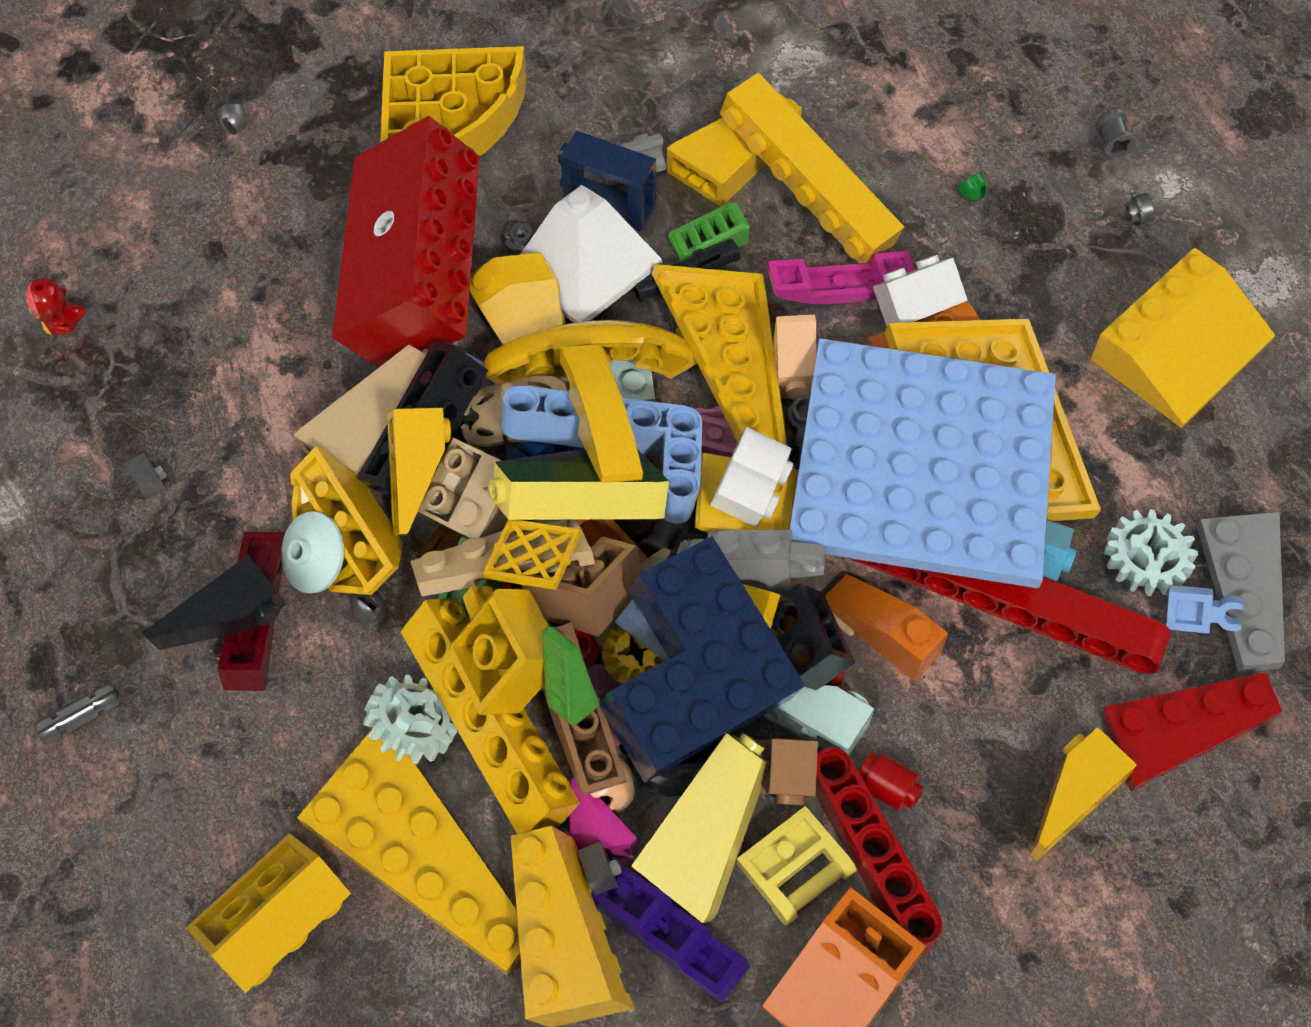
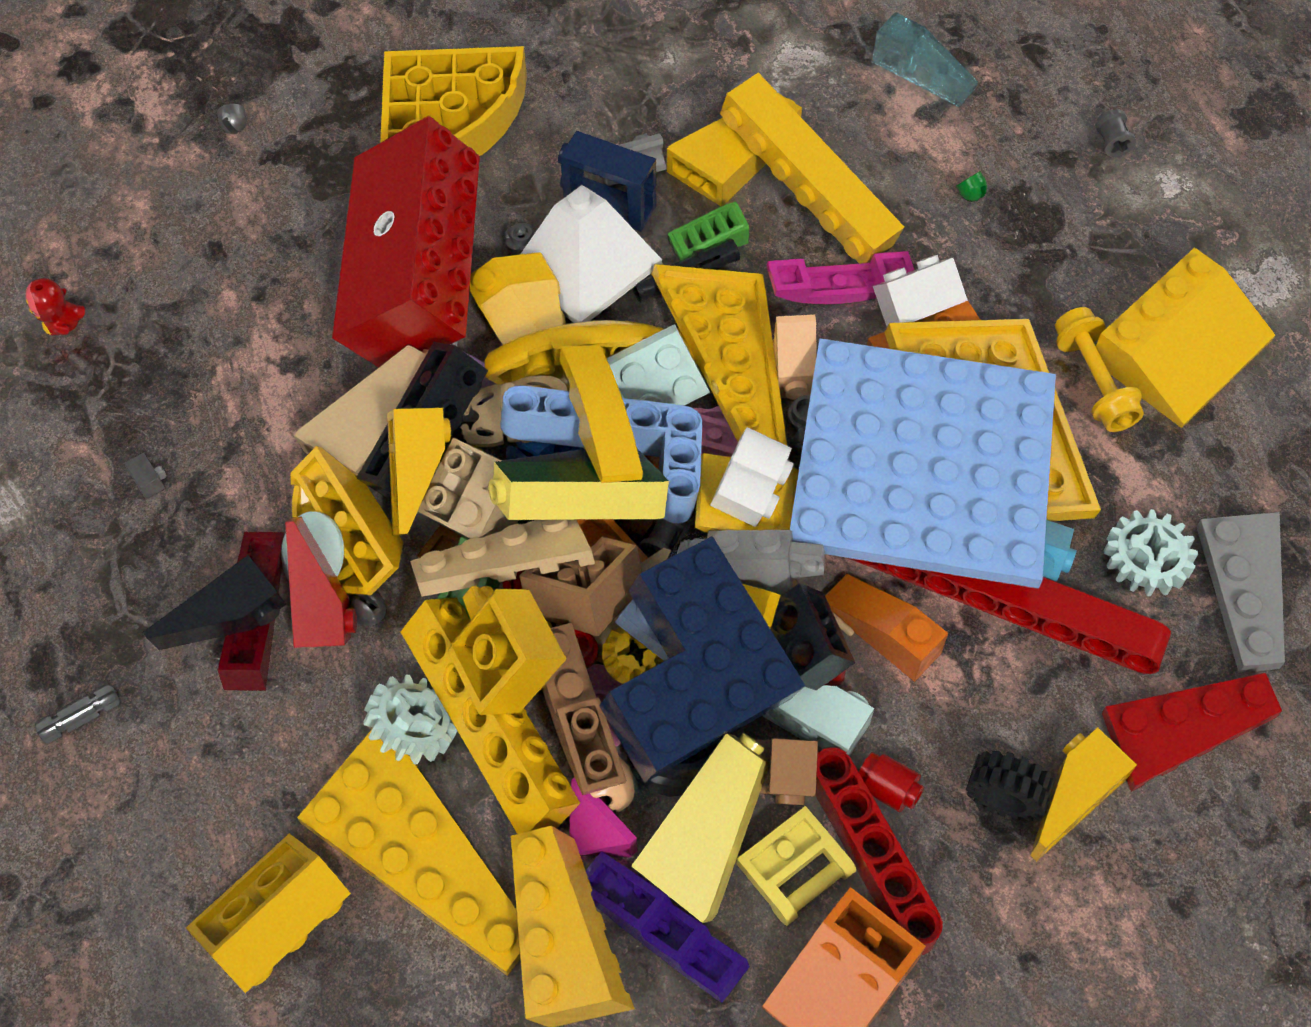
yellow window [482,520,581,590] -> none
bright green slope [542,626,599,725] -> none
flat silver piece [578,842,622,896] -> none
flat silver plate [1125,192,1155,228] -> none
light blue plate [1166,585,1244,634] -> none
none -> red slope [285,517,357,648]
none -> light aqua plate [607,324,710,406]
none -> clear light blue slope [872,12,978,107]
none -> black tyre [966,751,1054,821]
none -> yellow piece [1055,307,1144,432]

